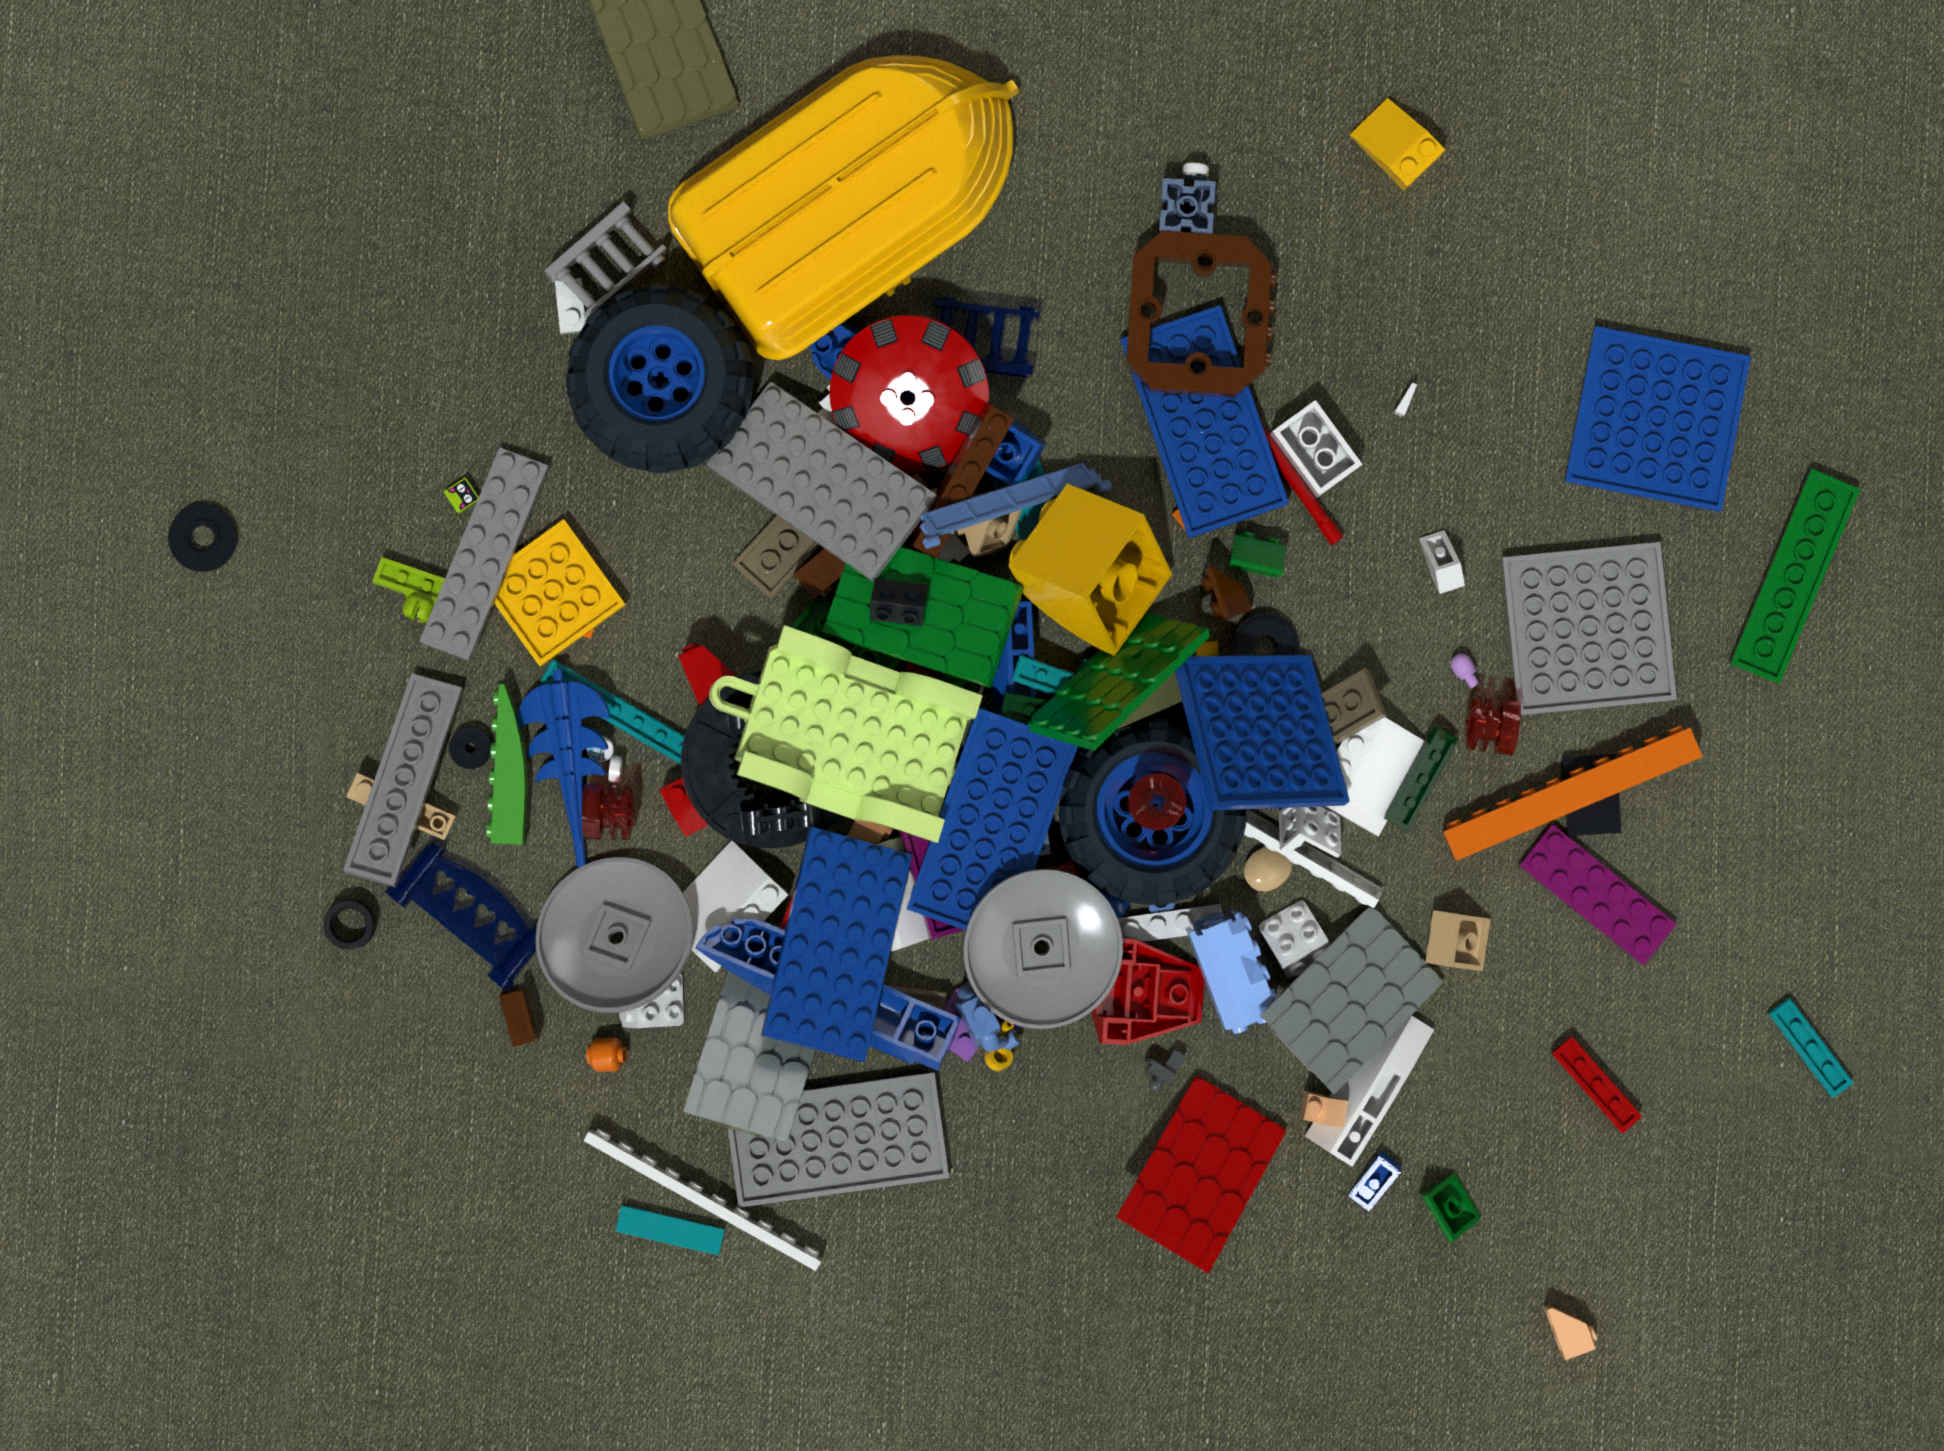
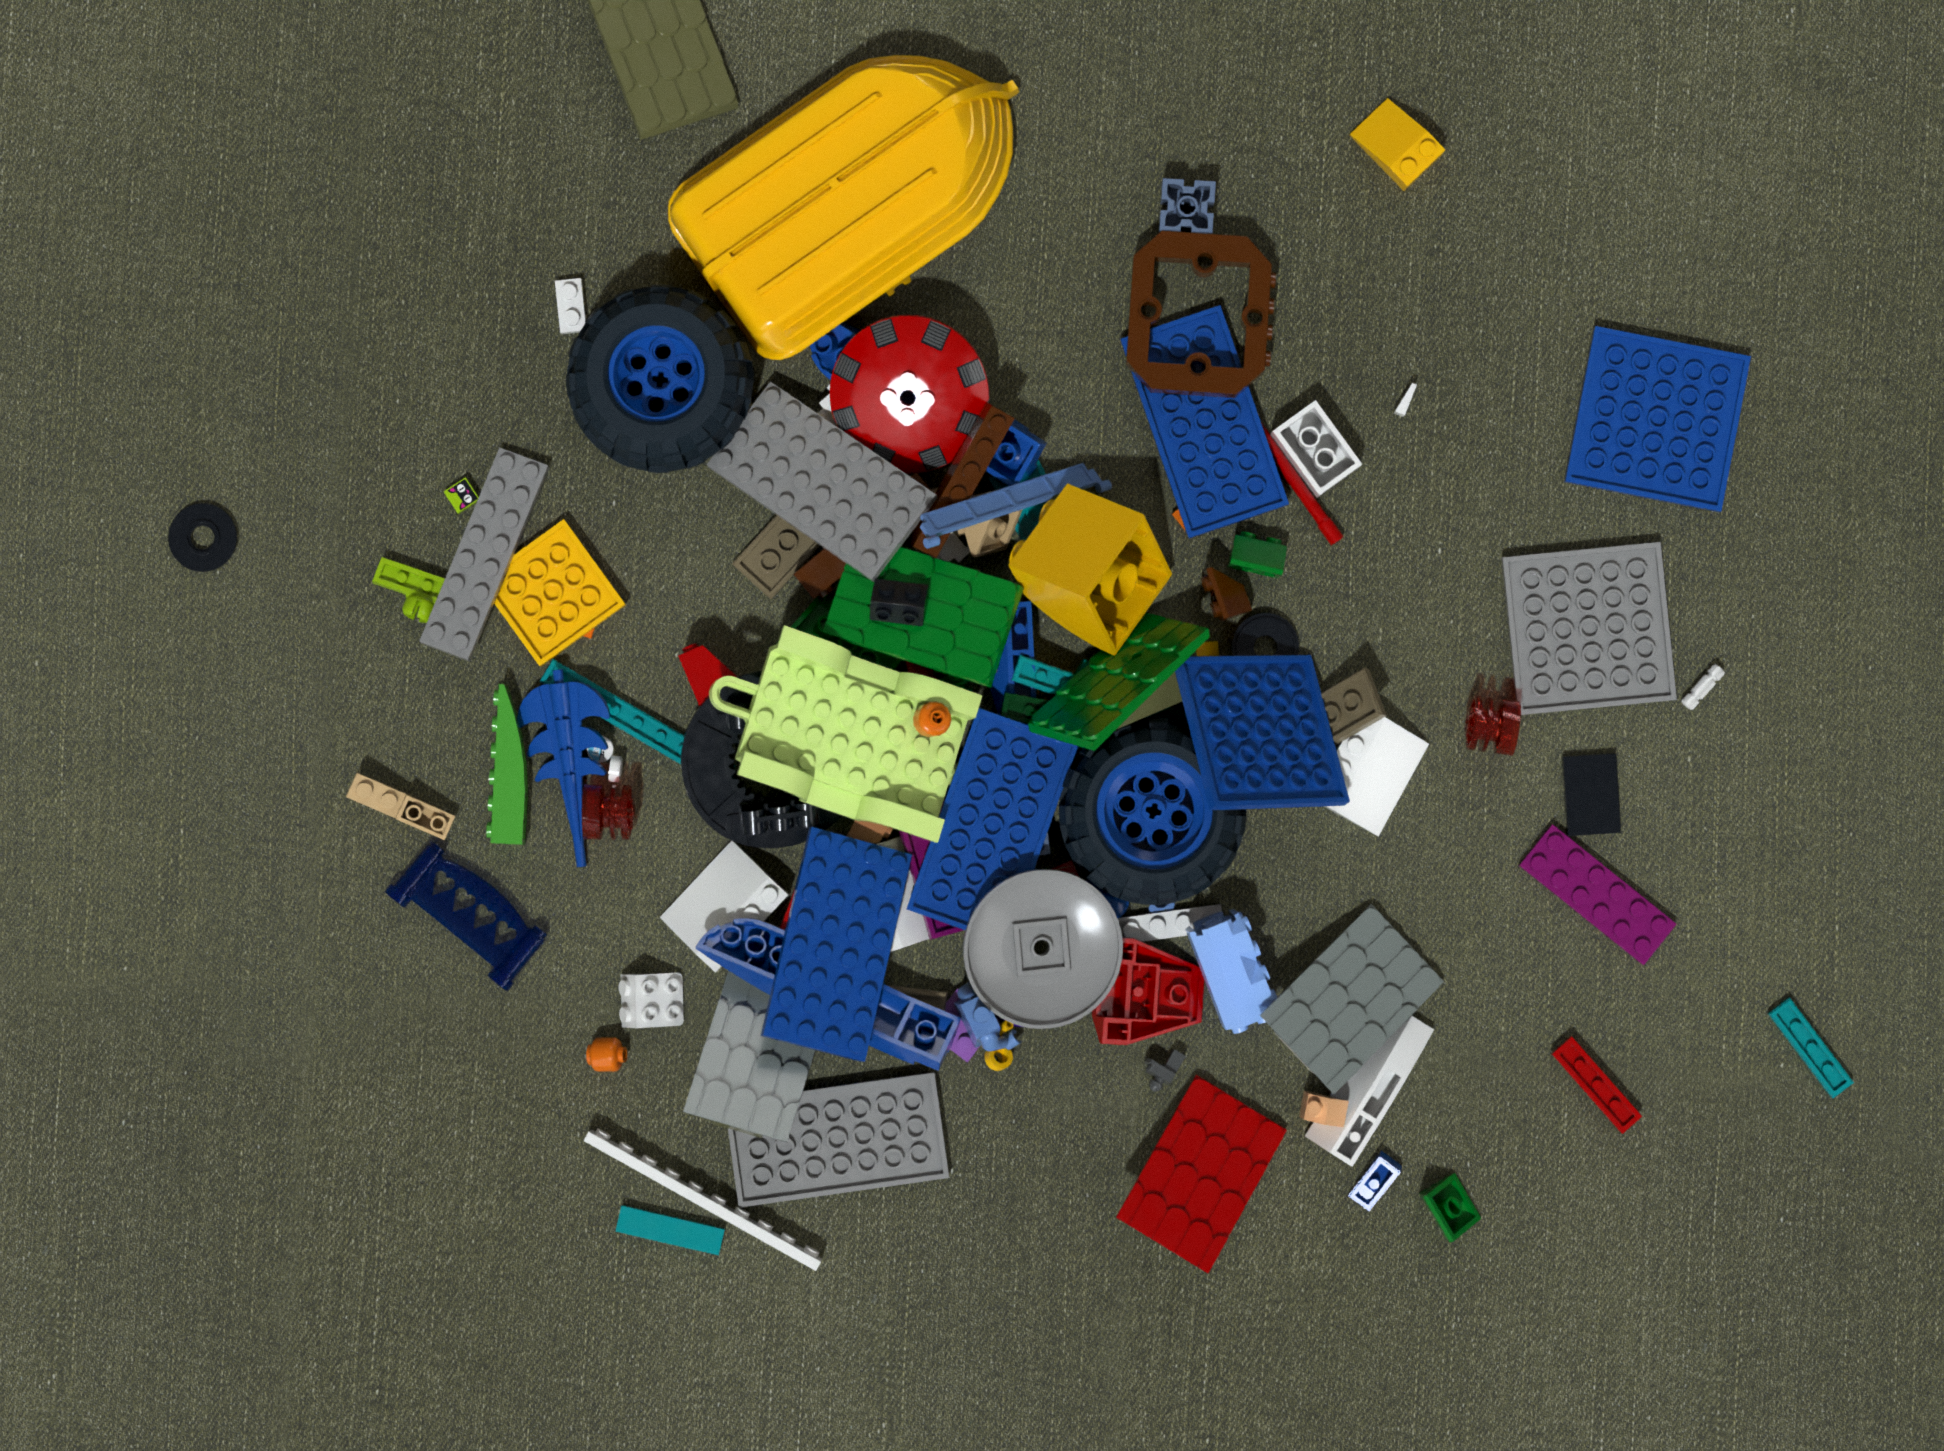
black tyre [323,899,376,950] -> none
light grey plate [343,673,463,887] -> none
black piece [449,727,492,769] -> none
reddish brown panel [499,988,539,1047] -> none
light grey dish [536,857,693,1013] -> none
light grey fence [544,201,666,320] -> none
red slope [659,778,708,837] -> none
clear blue fence [934,296,1040,379] -> none
clear red wheel [1127,773,1186,831] -> none
white tile [1182,162,1209,180] -> none
white plate [1244,809,1383,908] -> none
tan hat [1244,847,1292,892] -> none
white bracket [1259,901,1330,978] -> none
white bracket [1279,807,1342,858] -> none
dark green plate [1384,725,1459,832] -> none
white slope [1419,530,1465,594] -> none
tan slope [1425,910,1491,971] -> none
orange brick [1442,725,1703,861] -> none
lavender cylinder [1450,653,1479,689] -> none
light nougat slope [1543,1305,1597,1360] -> none
green plate [1729,469,1860,685] -> none
none -> orange head [913,701,951,737]
none -> white axle [1681,664,1725,710]

